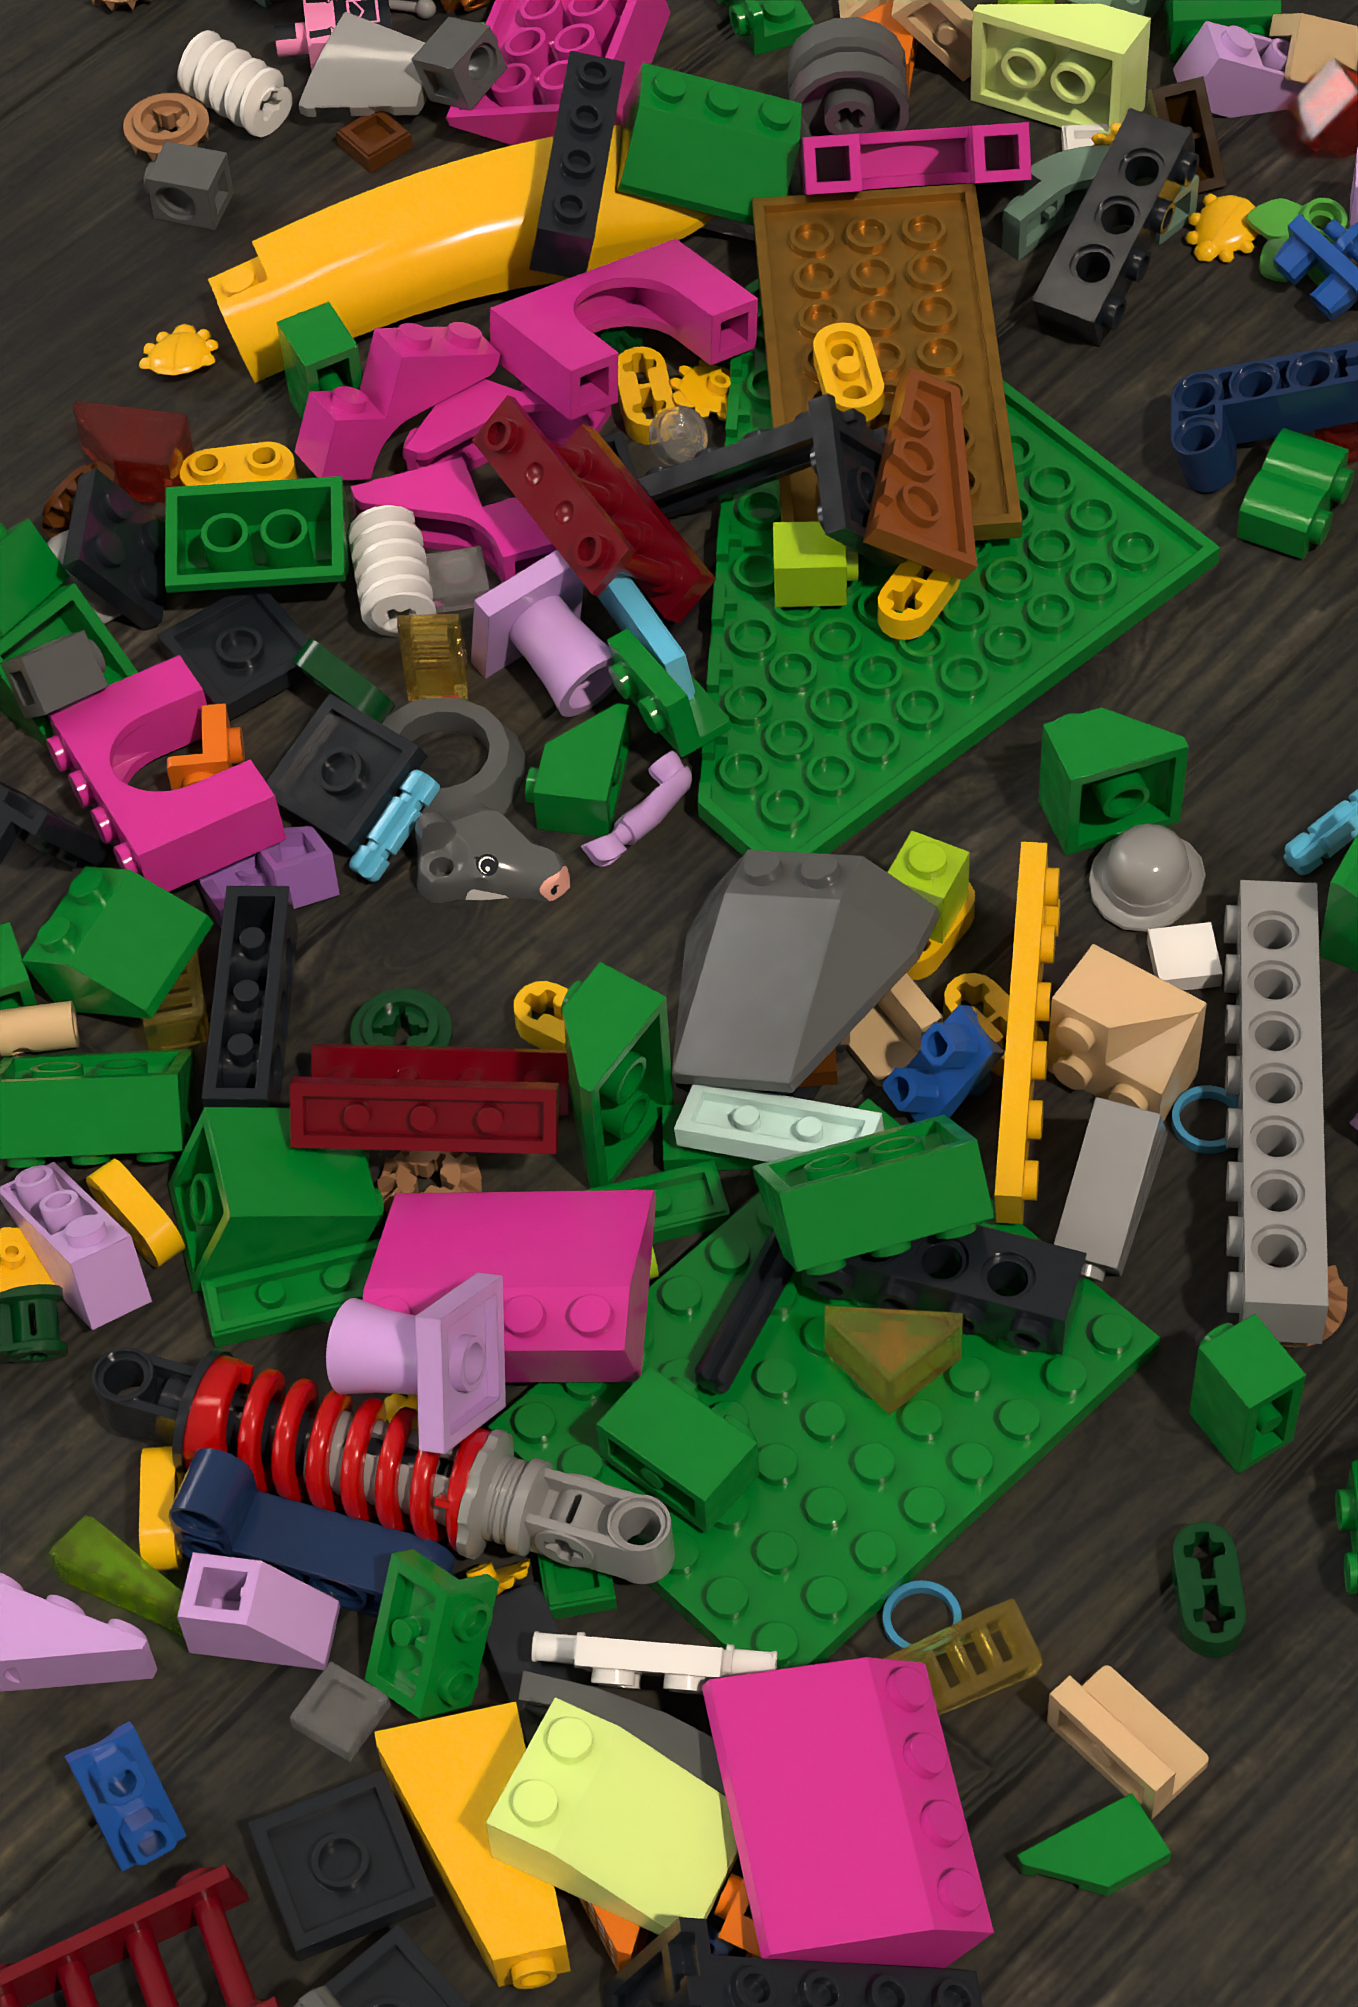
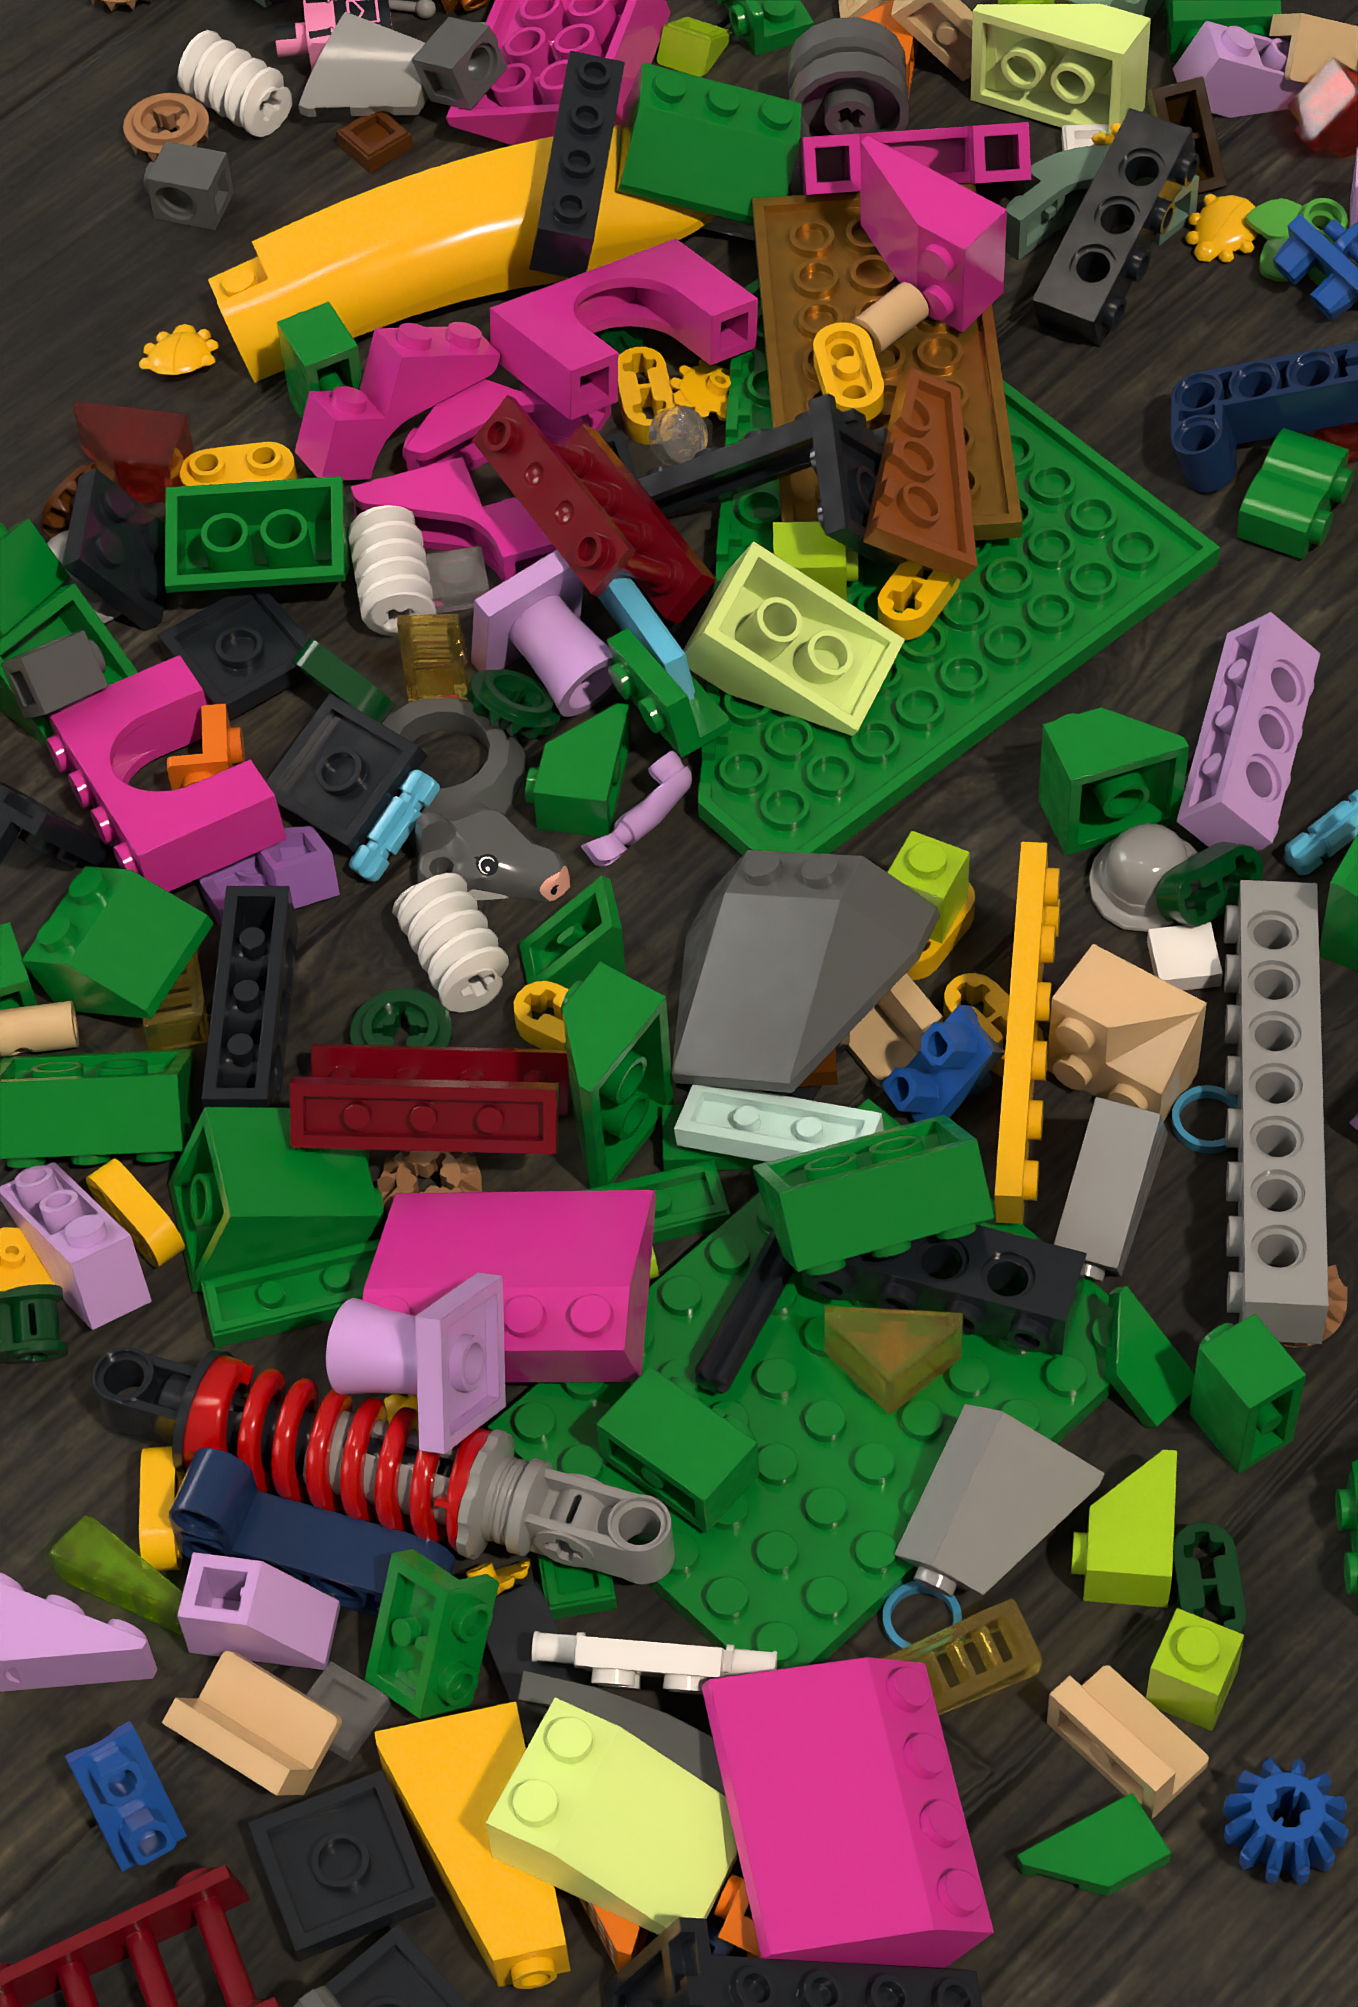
none -> tan panel [162,1651,342,1796]
none -> white piece [392,873,509,1013]
none -> dark green gear [466,669,561,739]
none -> green slope [519,876,626,989]
none -> lime slope [657,17,732,77]
none -> yellowish green slope [683,541,905,736]
none -> tan piece [851,282,929,356]
none -> dark pink slope [861,135,1007,332]
none -> light grey slope [894,1404,1105,1597]
none -> lime slope [1071,1450,1177,1608]
none -> green tile [1105,1286,1195,1428]
none -> lime brick [1146,1608,1244,1731]
none -> dark green beam [1156,842,1263,926]
none -> lavender brick [1176,612,1320,851]
none -> blue gear [1223,1756,1348,1886]

